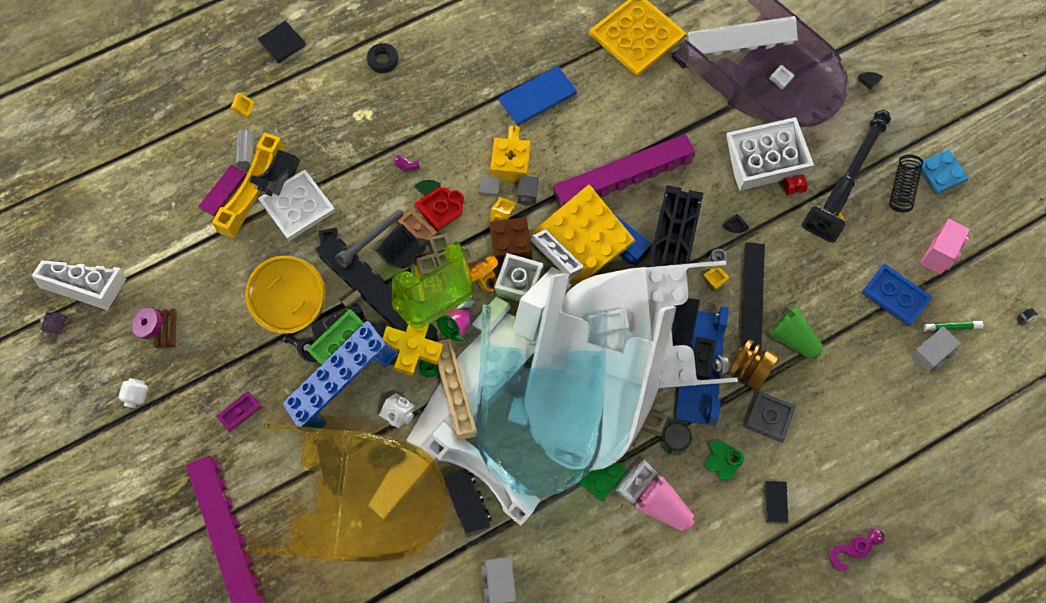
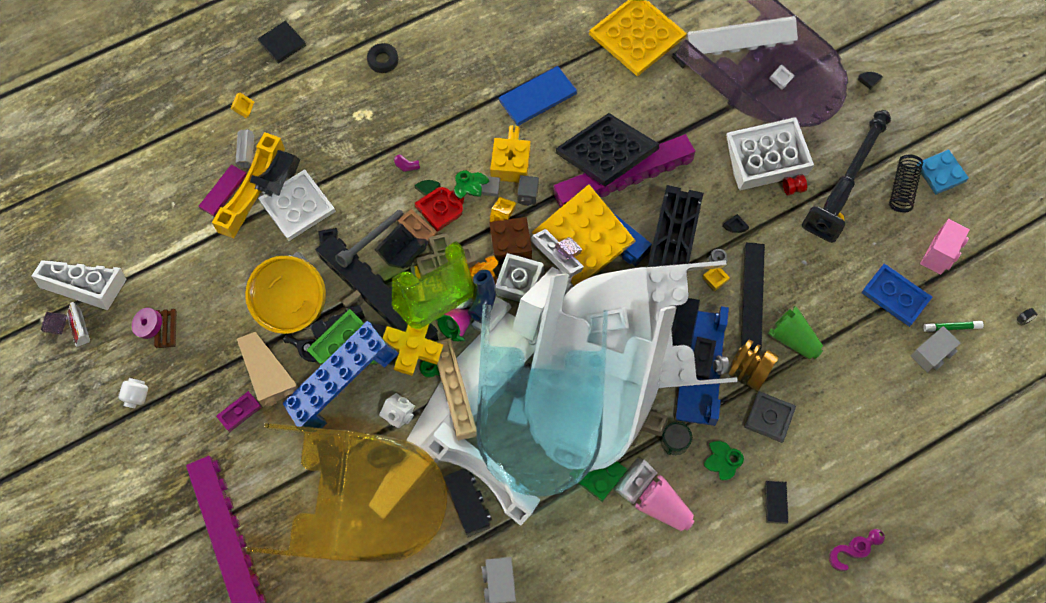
none -> white slope [67,302,90,347]
none -> tan slope [237,332,298,407]
none -> green plate [454,170,489,199]
none -> dark blue cylinder [468,270,496,323]
none -> tile [555,237,582,260]
none -> black plate [556,113,659,187]

